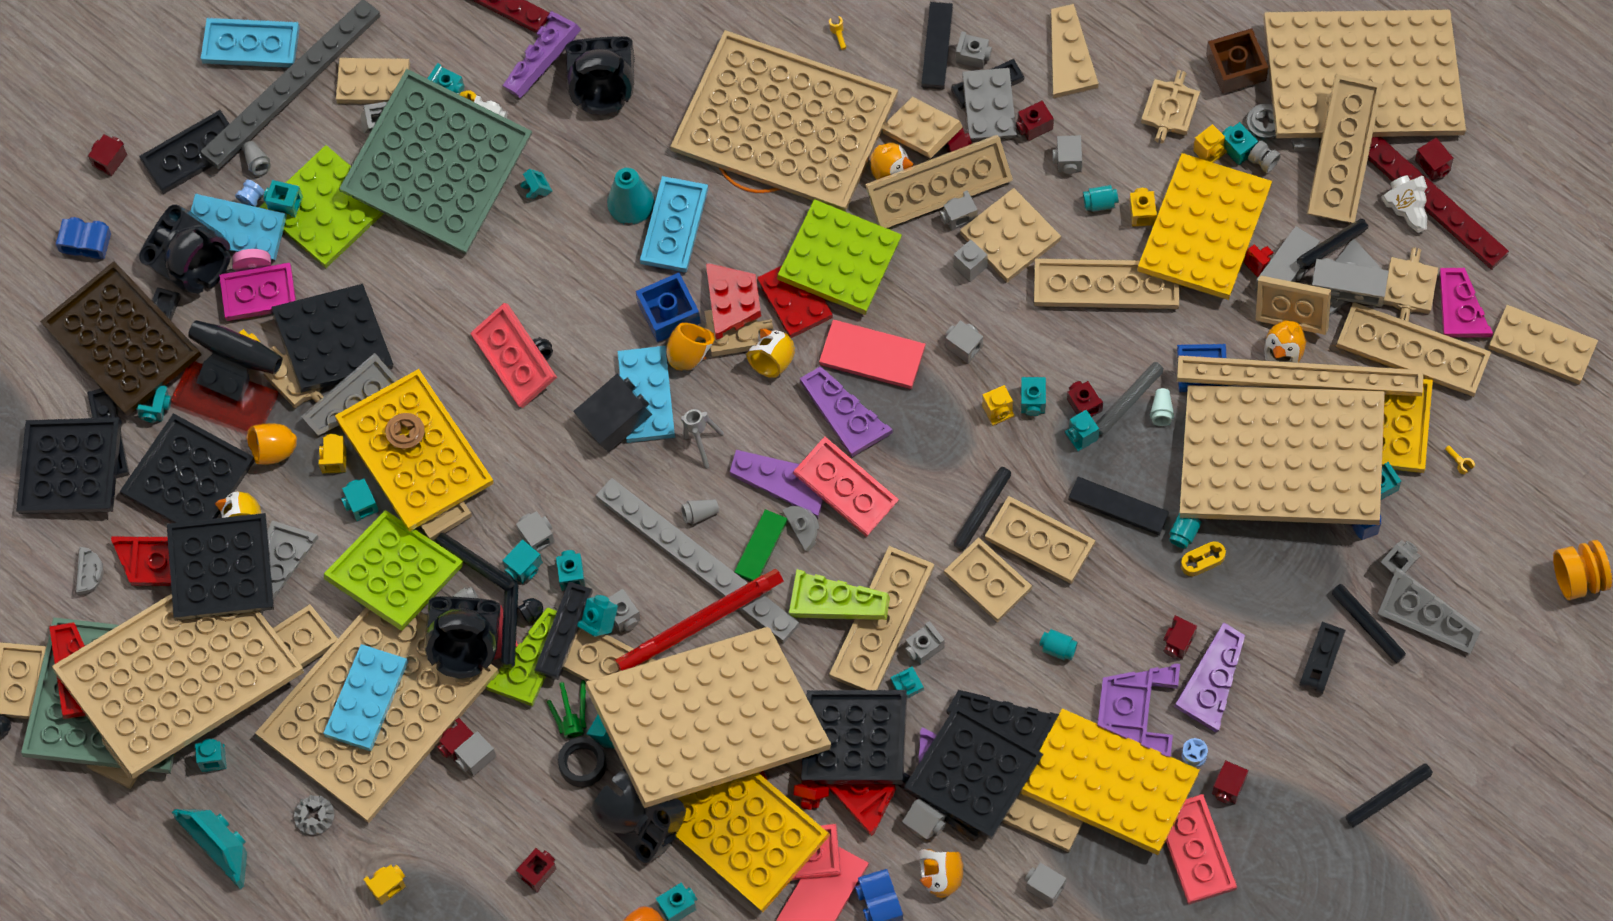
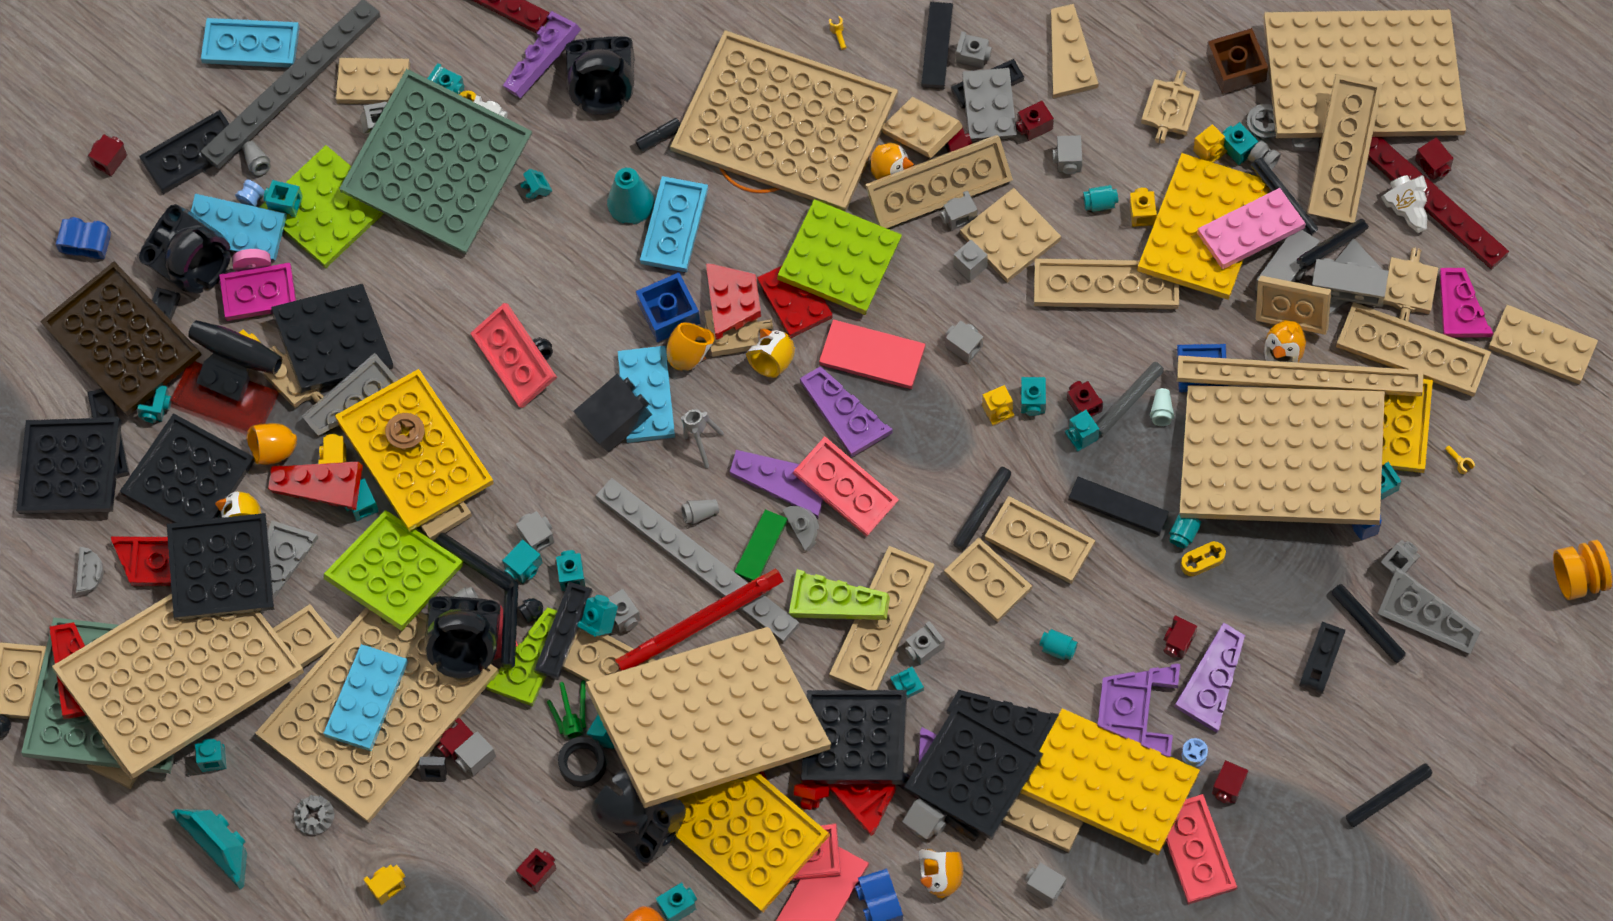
red tile [1243,244,1274,277] -> none
none -> wing [268,462,363,510]
none -> black plate [419,756,447,781]
none -> black piece [635,117,681,152]
none -> bright pink plate [1197,188,1305,269]
none -> black axle [1251,158,1318,236]

